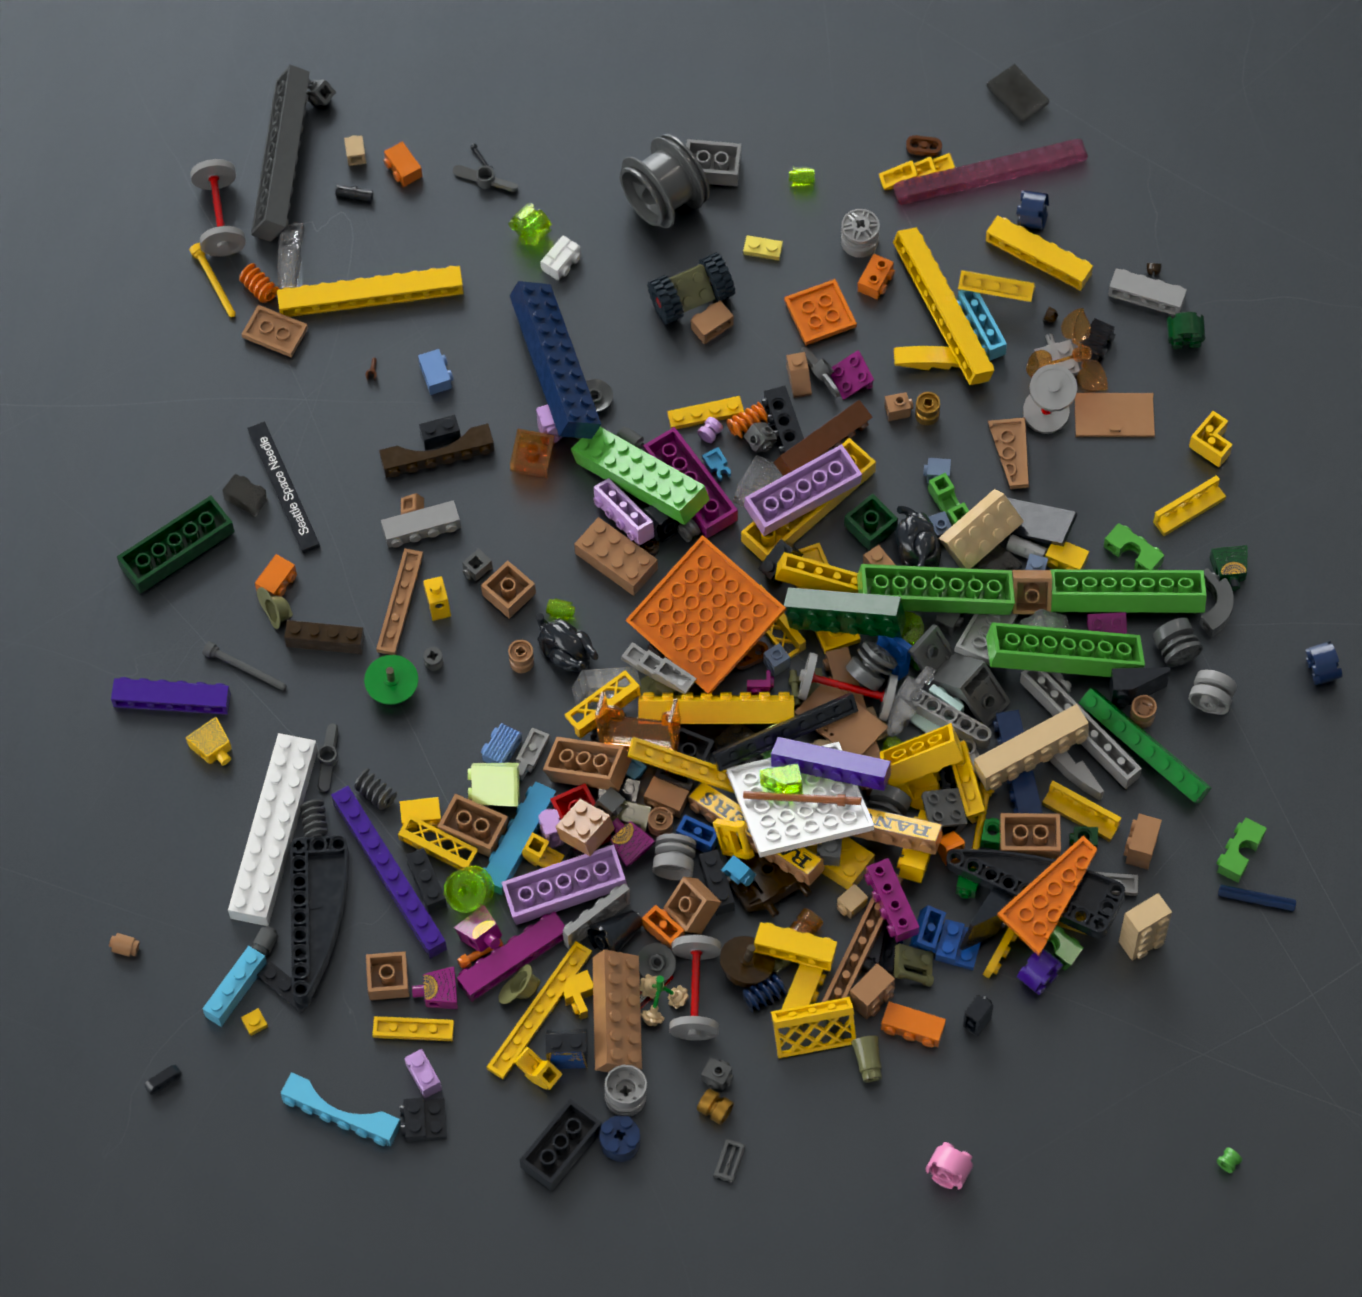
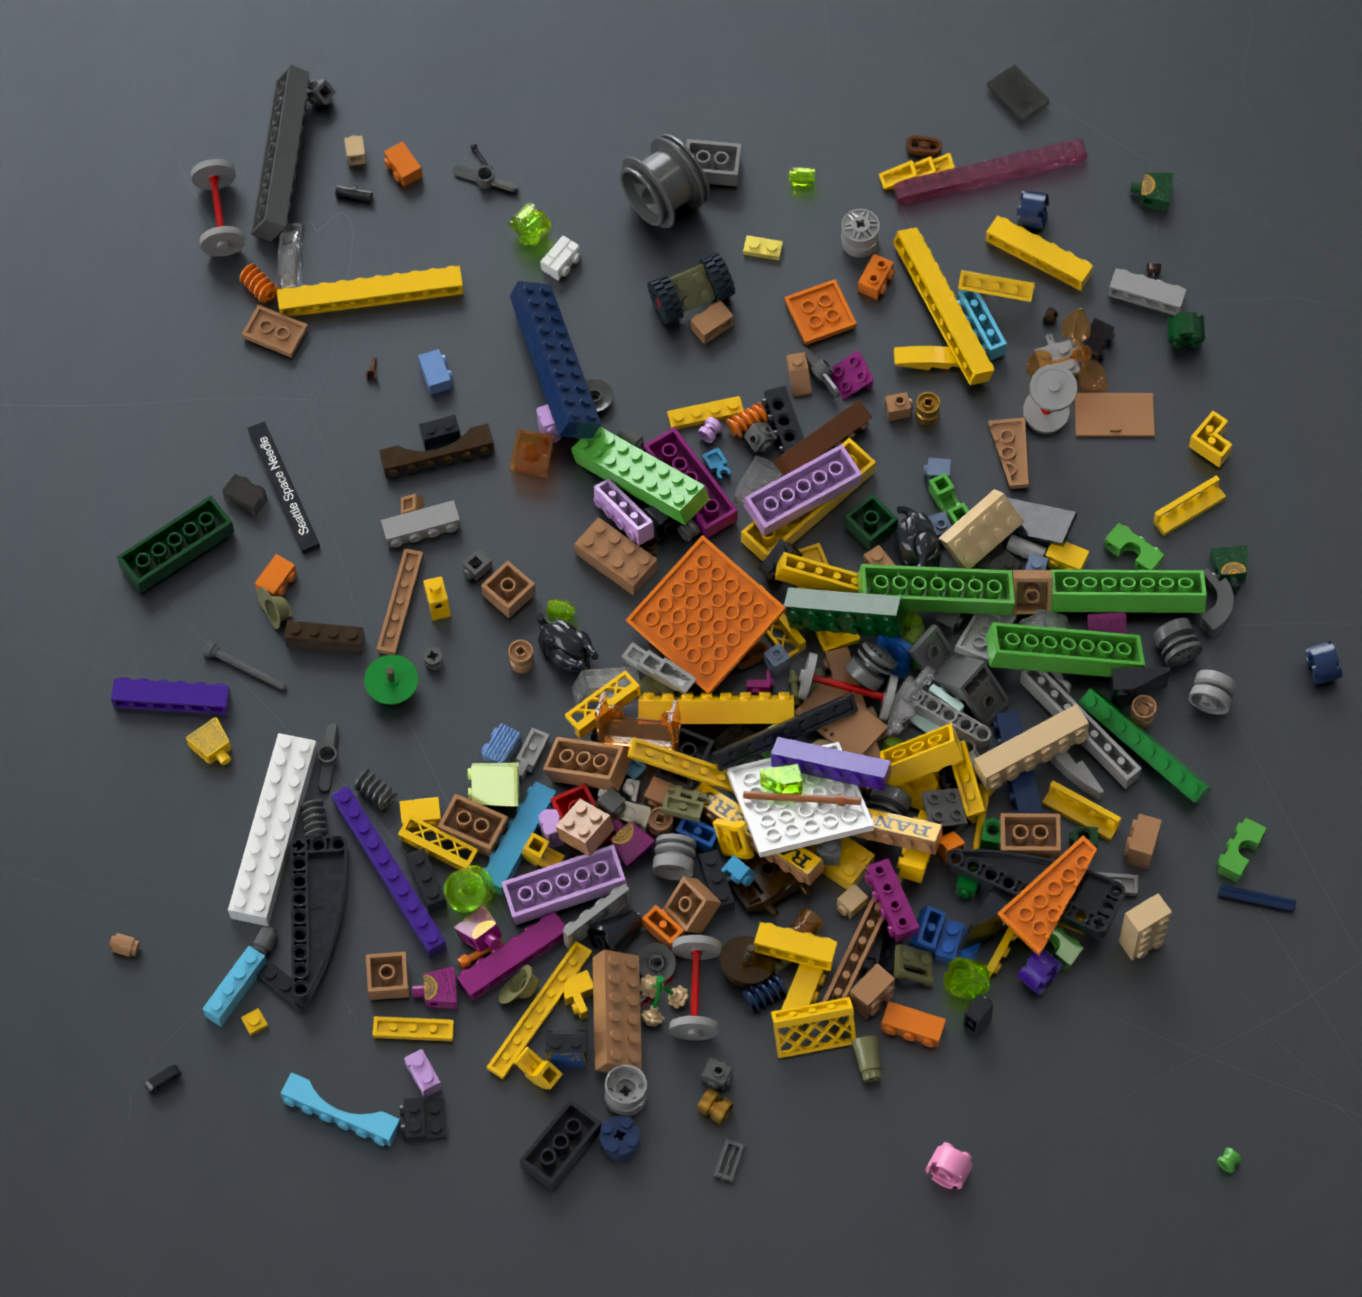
yellow piece [189,243,236,318] -> none
none -> olive plate [661,785,708,822]
none -> clear neon green brick [943,957,990,1000]
none -> dark green torso [1130,173,1173,212]

